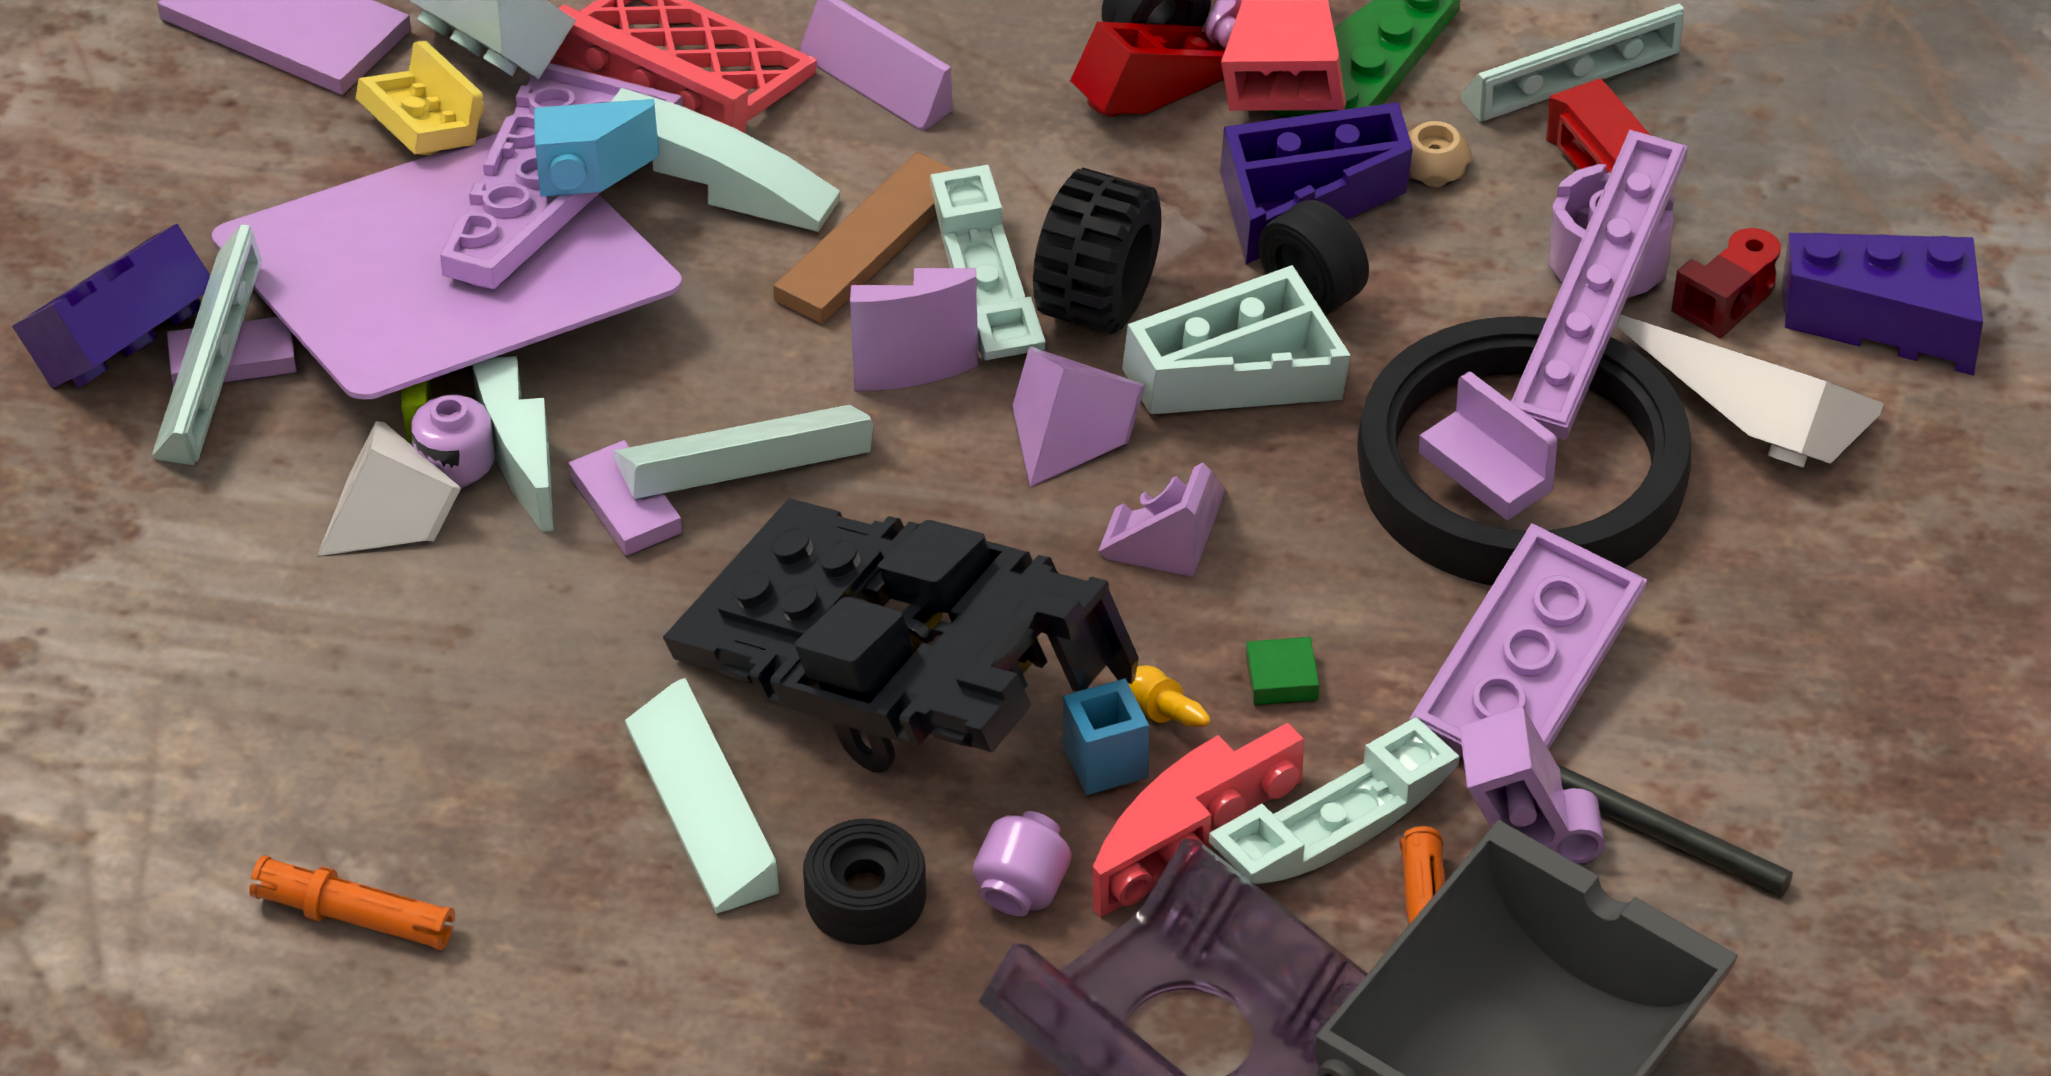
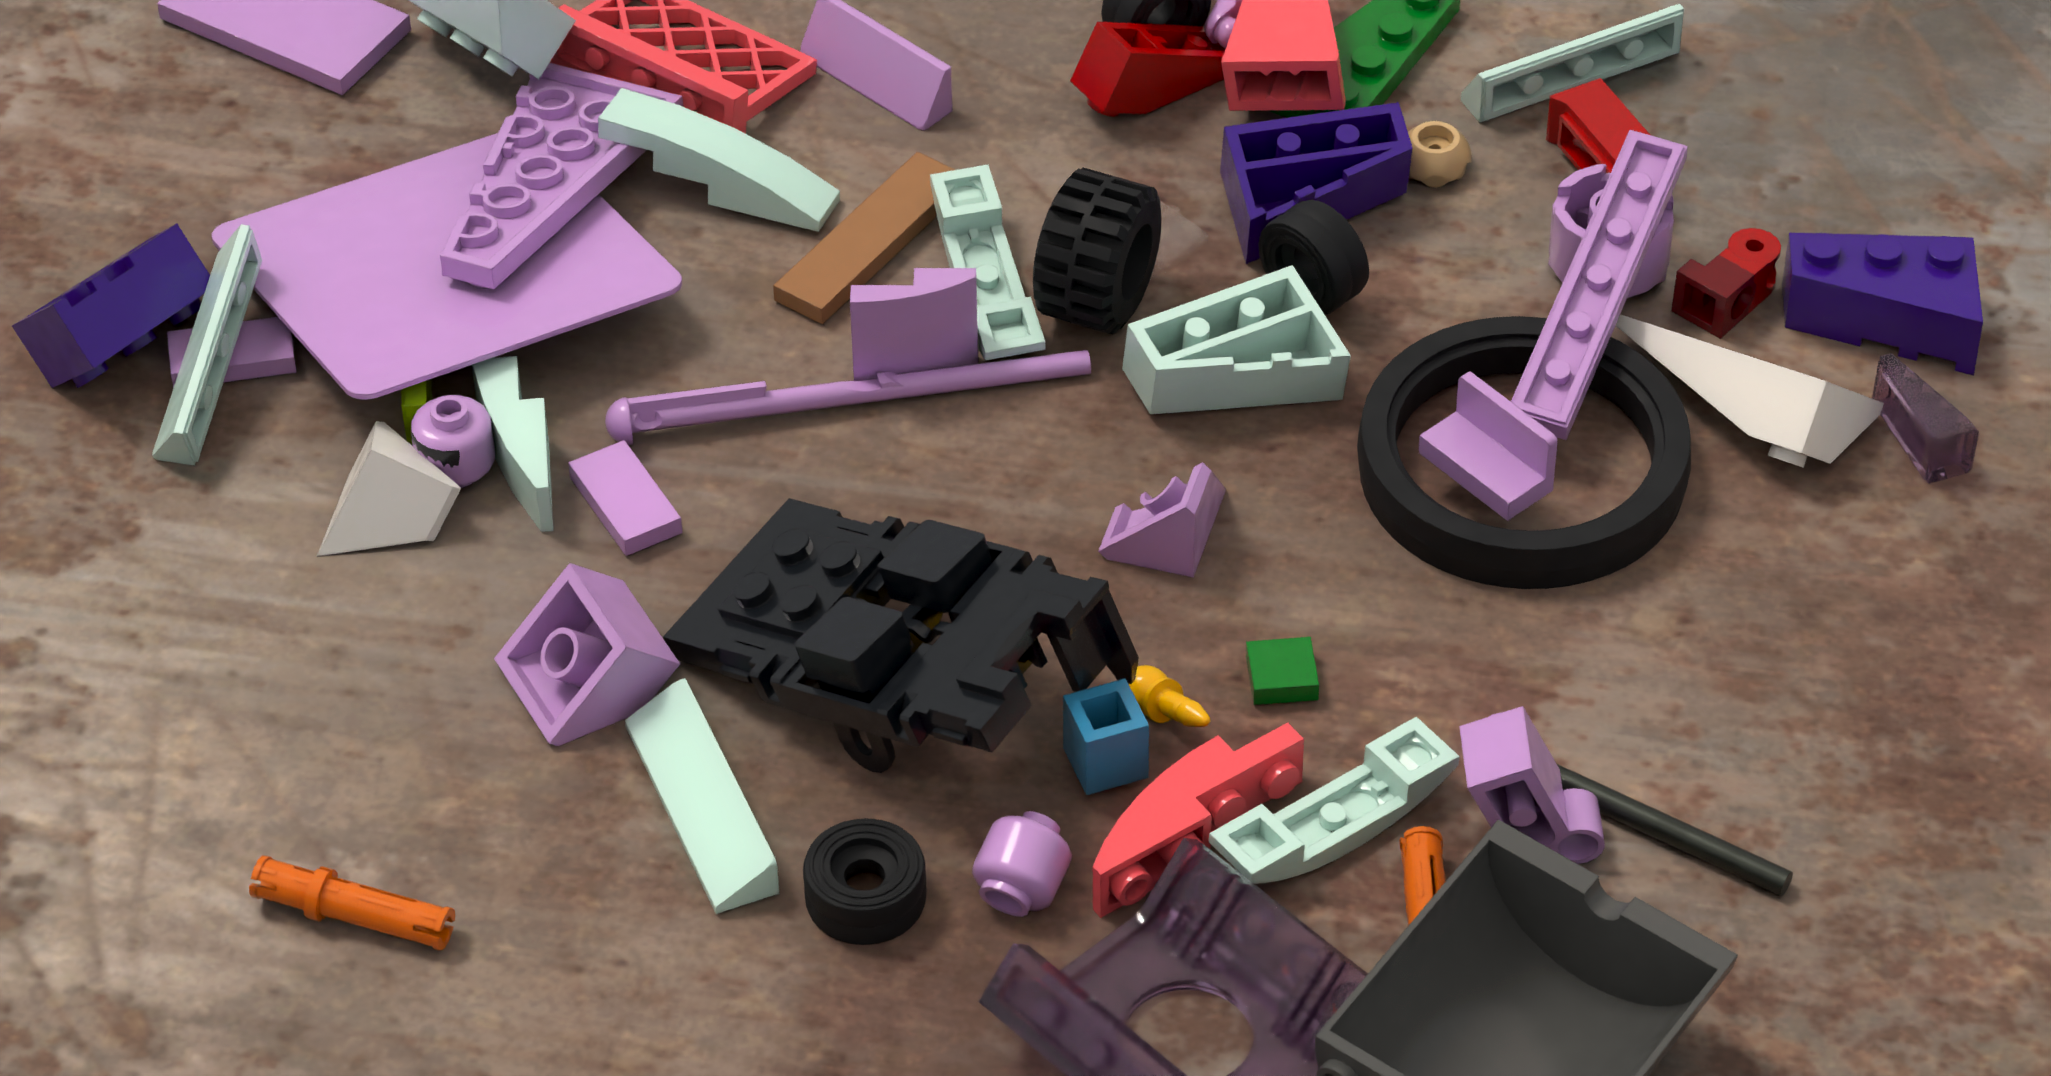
light yellow bracket [356,41,484,155] -> none
medium azure slope [534,99,659,197] -> none
light aqua slope [614,405,873,499] -> none
lavender slope [1012,347,1145,487] -> none
lavender tile [1409,523,1647,757] -> none
none -> lavender slope [494,563,680,746]
none -> lavender bar [605,350,1091,445]
none -> slope [1872,353,1979,484]

